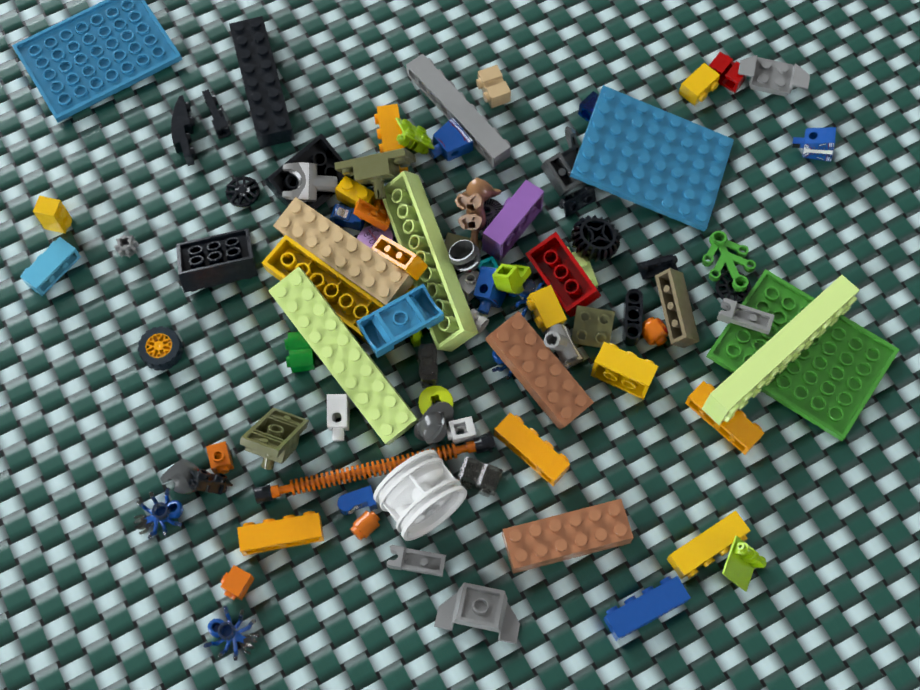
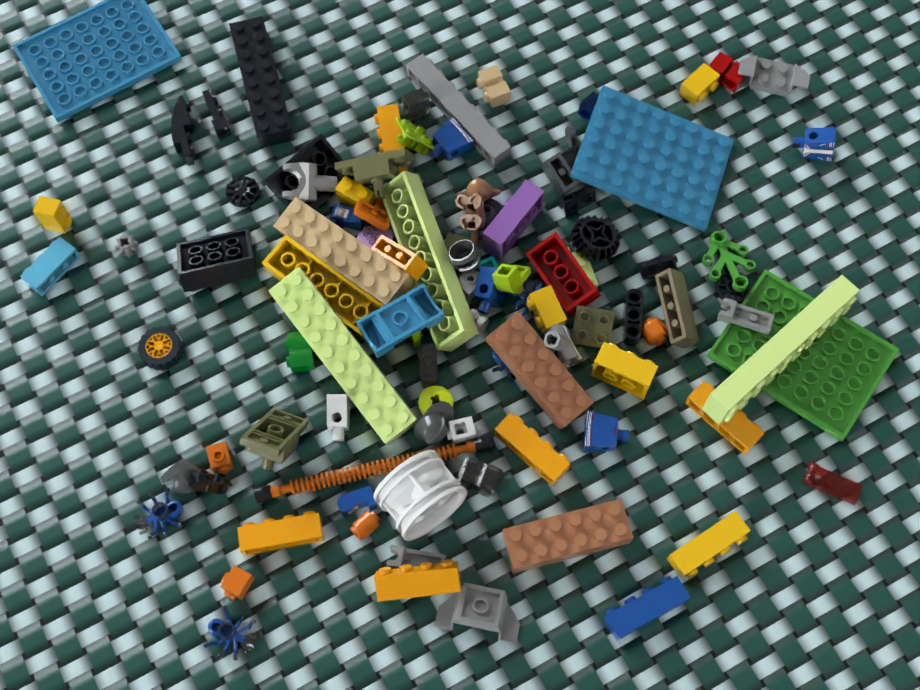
lime hinge [722,536,767,592] -> none
none -> light orange brick [374,559,462,602]
none -> clear smoke brick [402,88,431,125]
none -> blue torso [583,411,629,453]
none -> clear red plate [802,462,863,505]

